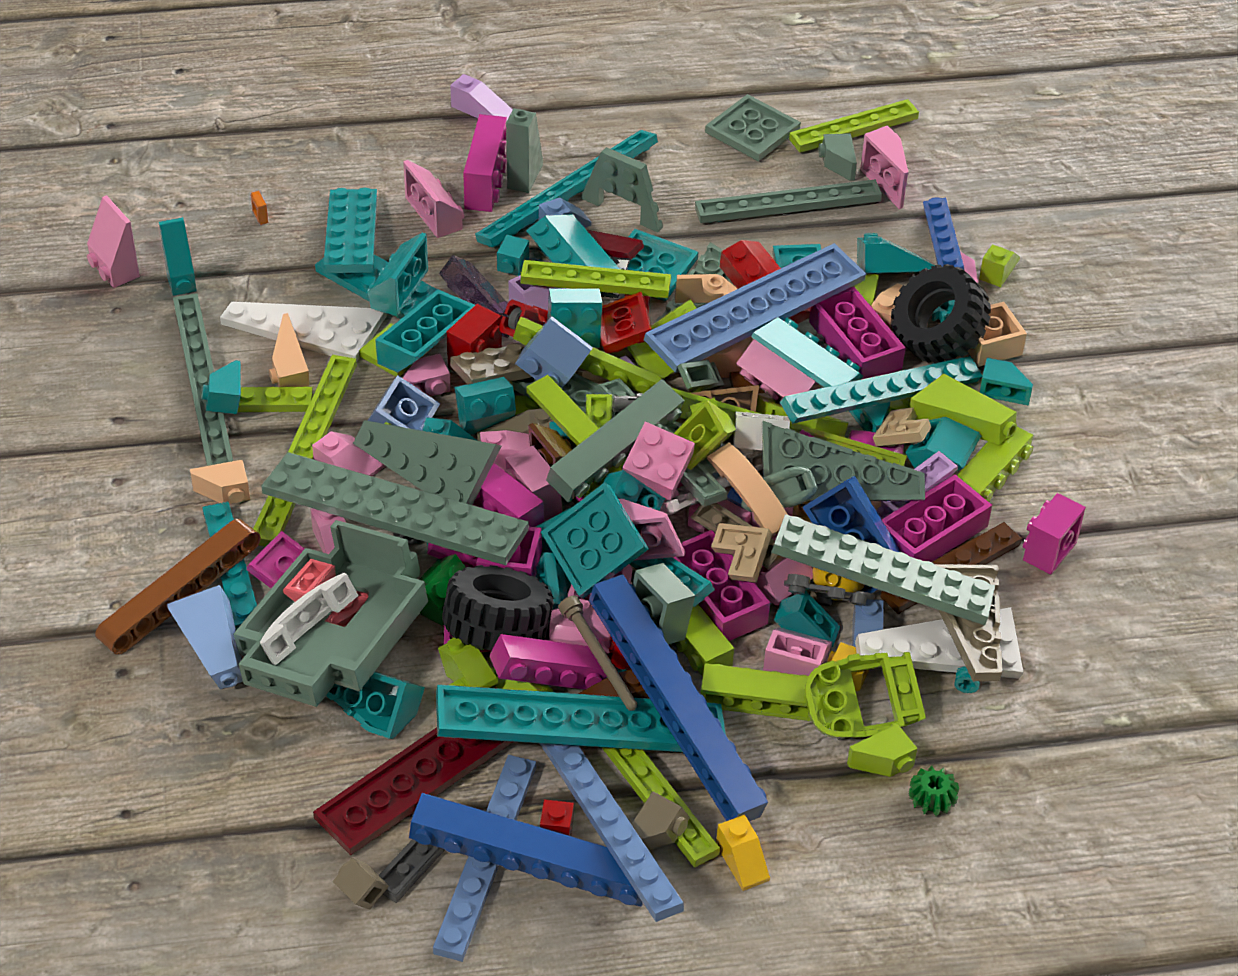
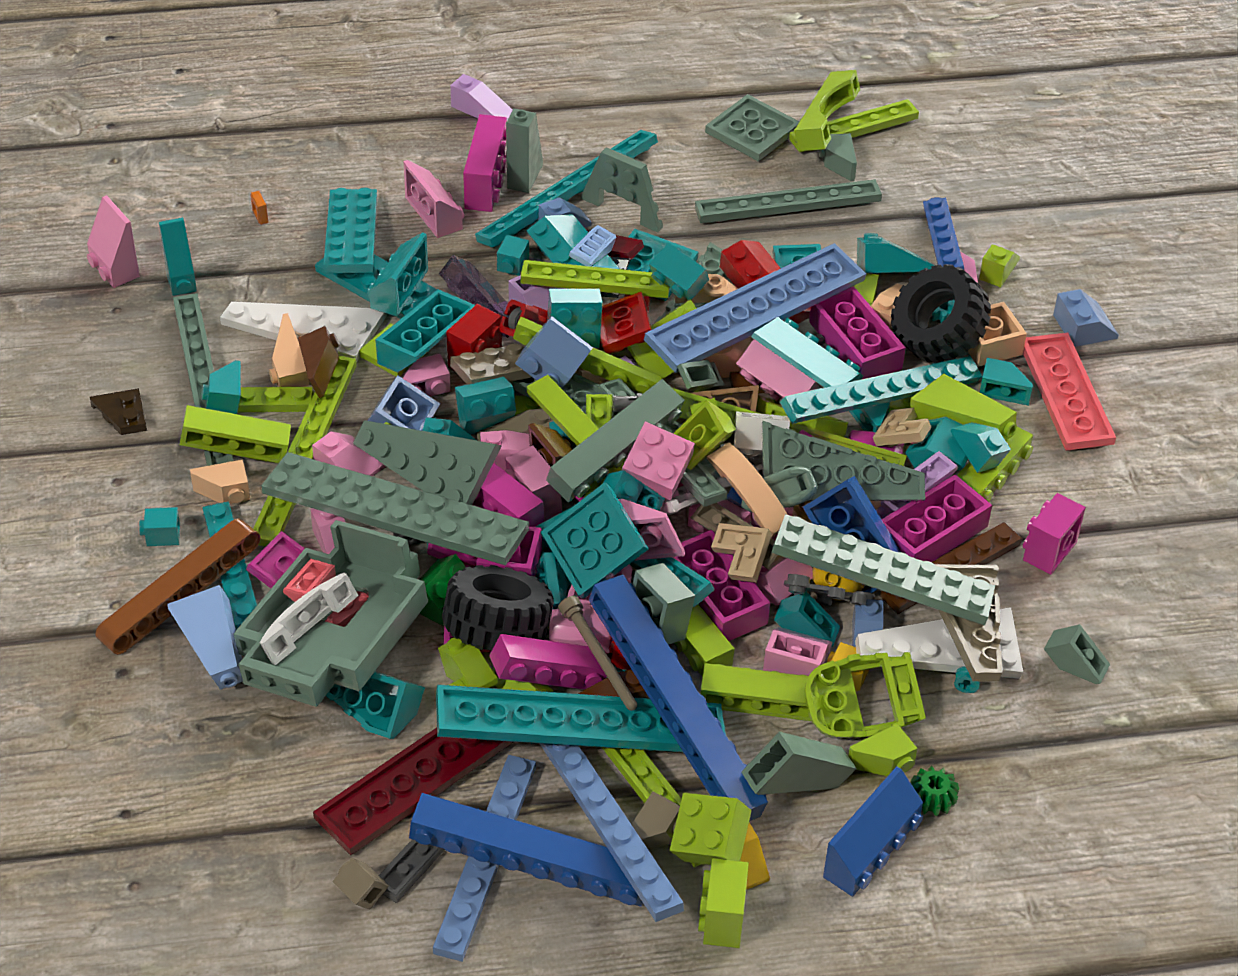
red brick [540,799,574,836] -> none
bright pink slope [860,126,908,209] -> none
none -> dark brown wing [90,388,147,435]
none -> teal brick [139,507,180,547]
none -> lime brick [179,405,291,463]
none -> reddish brown slope [298,326,340,398]
none -> light blue slope [569,225,616,266]
none -> teal brick [649,242,709,300]
none -> lime brick [669,793,752,865]
none -> lime brick [698,858,749,948]
none -> sand green slope [741,732,857,795]
none -> lime arch [793,70,860,151]
none -> blue slope [823,766,923,897]
none -> teal slope [950,422,1011,473]
none -> coral plate [1023,332,1116,451]
none -> sand green slope [1044,624,1110,684]
none -> medium blue slope [1053,289,1119,347]

